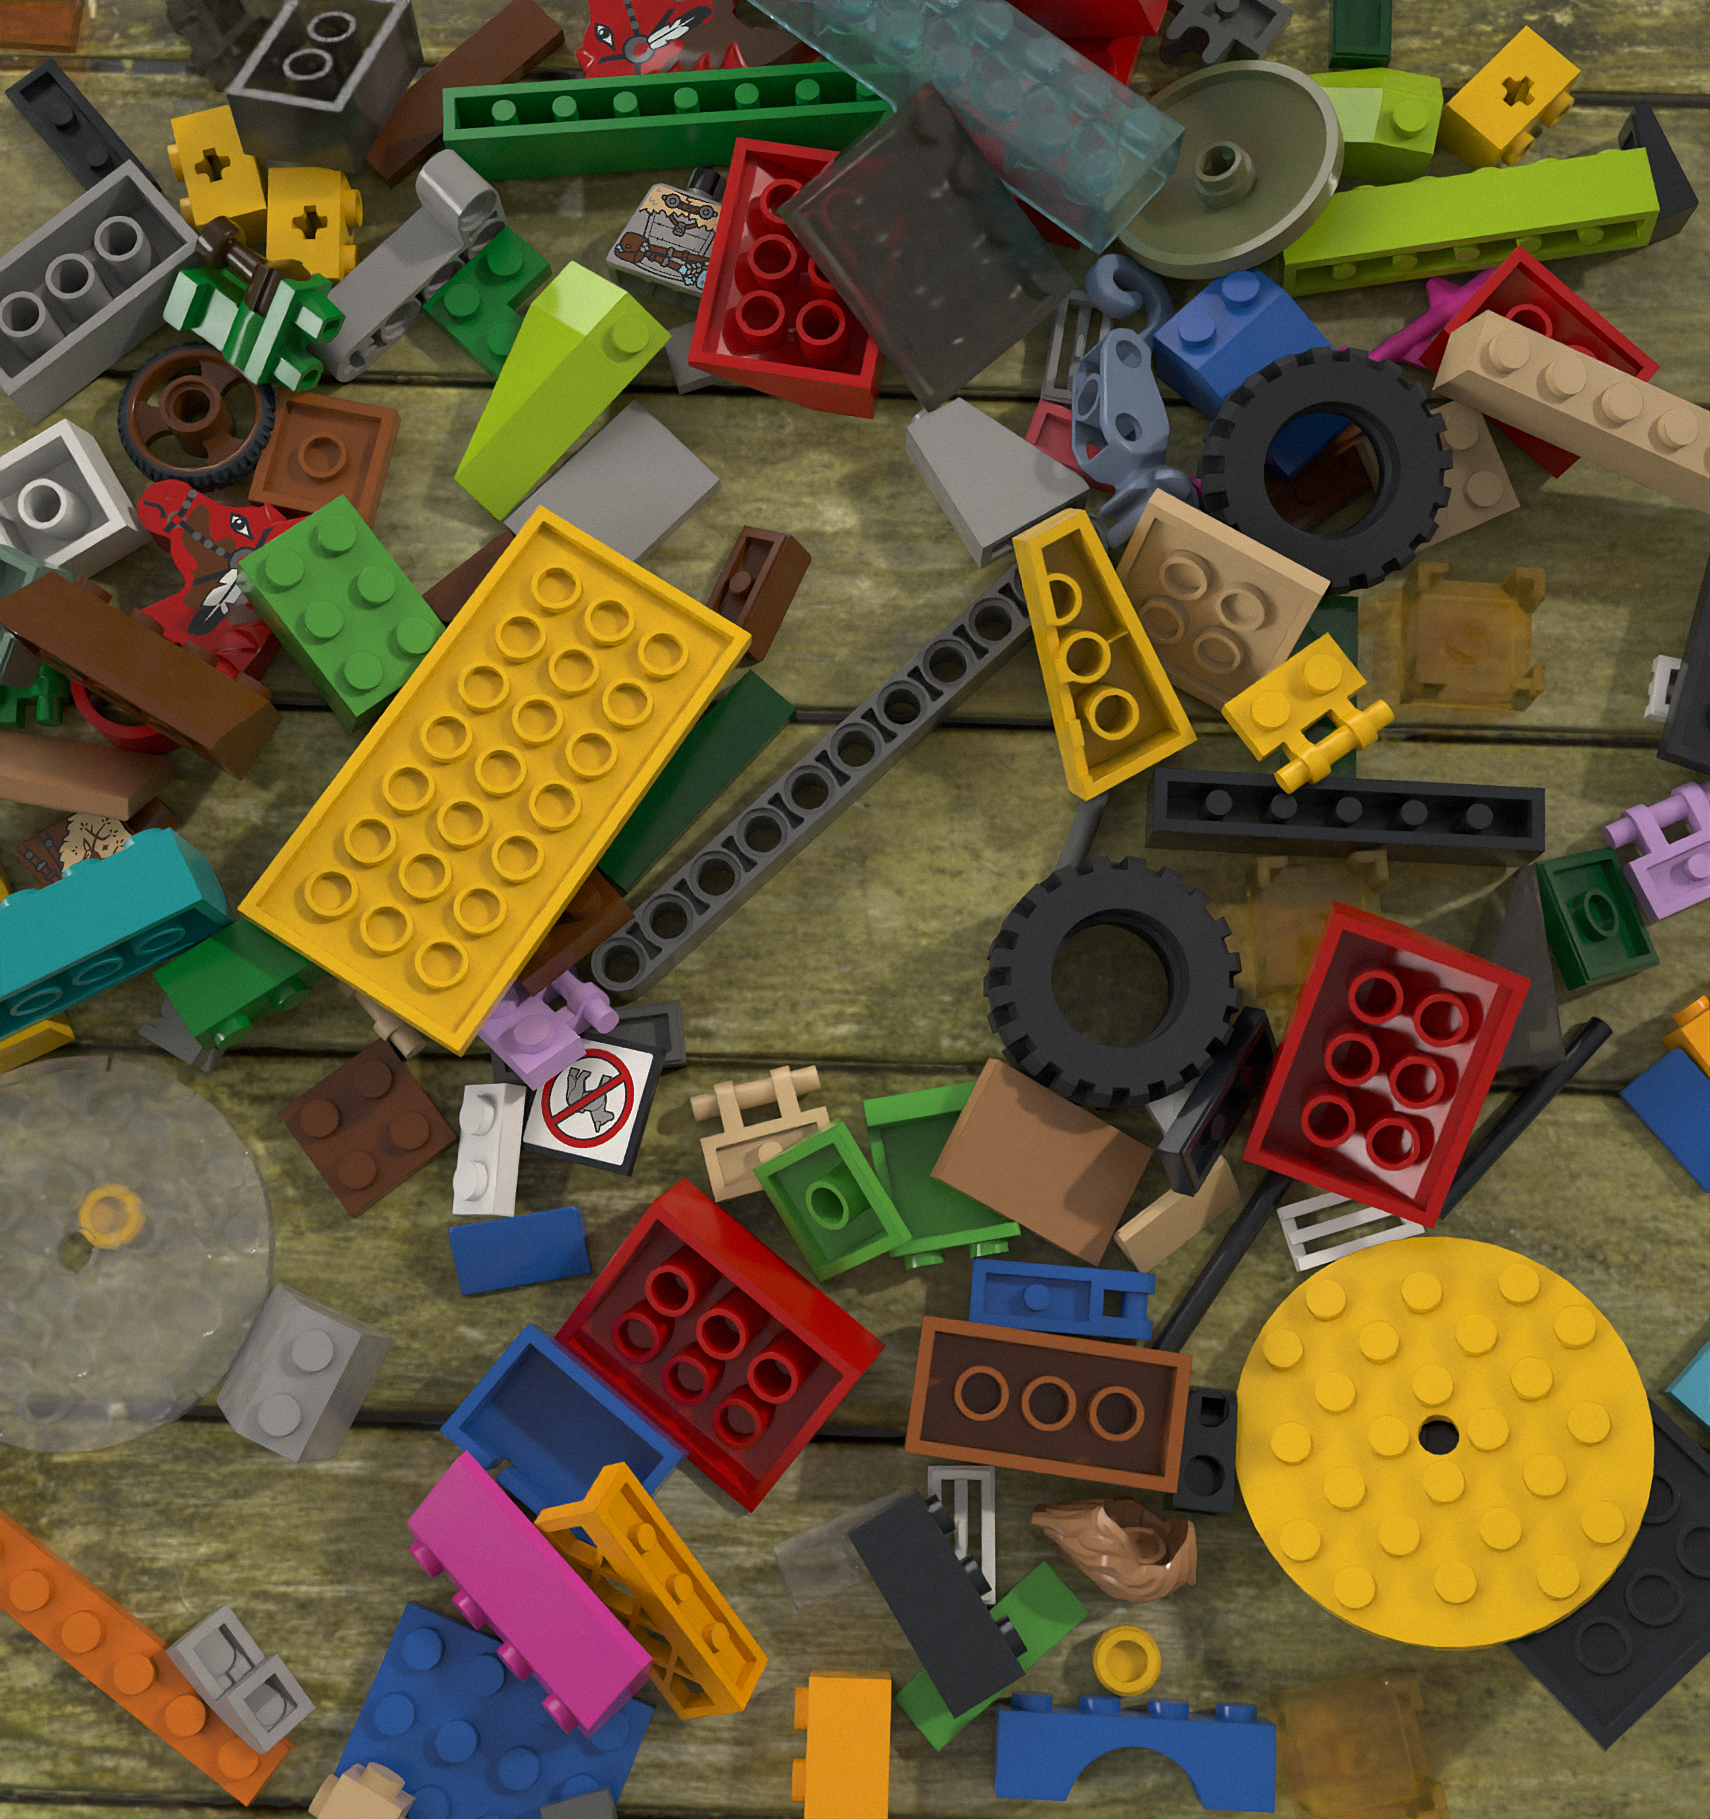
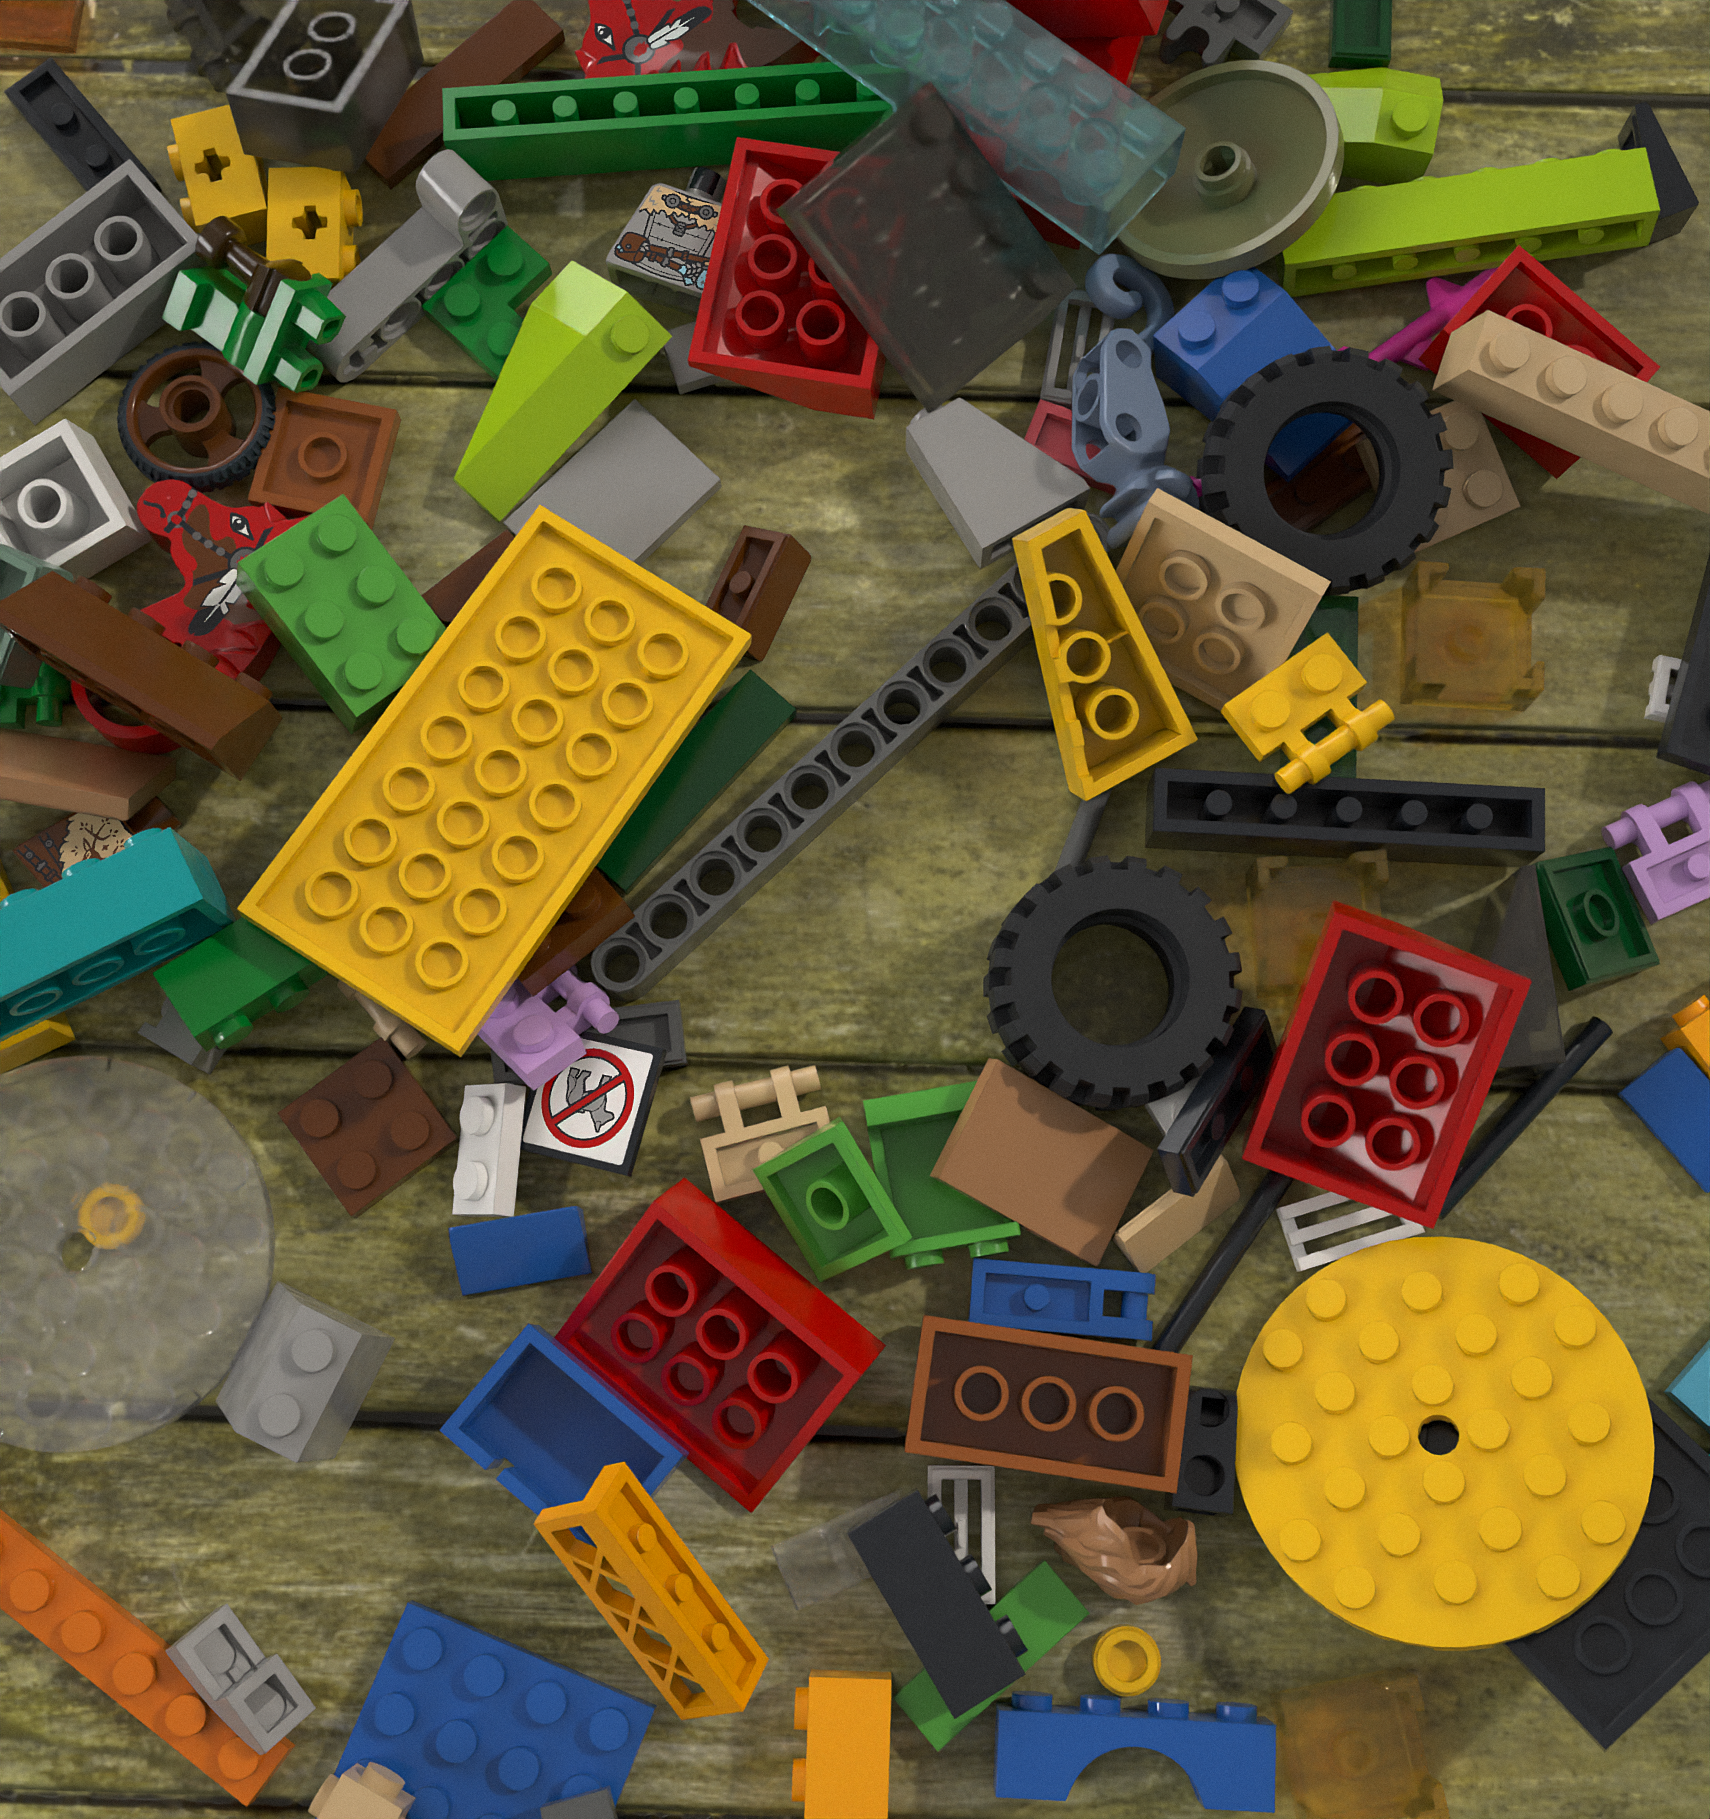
dark pink slope [407,1450,653,1739] -> none
yellow brick [1437,25,1581,171] -> none

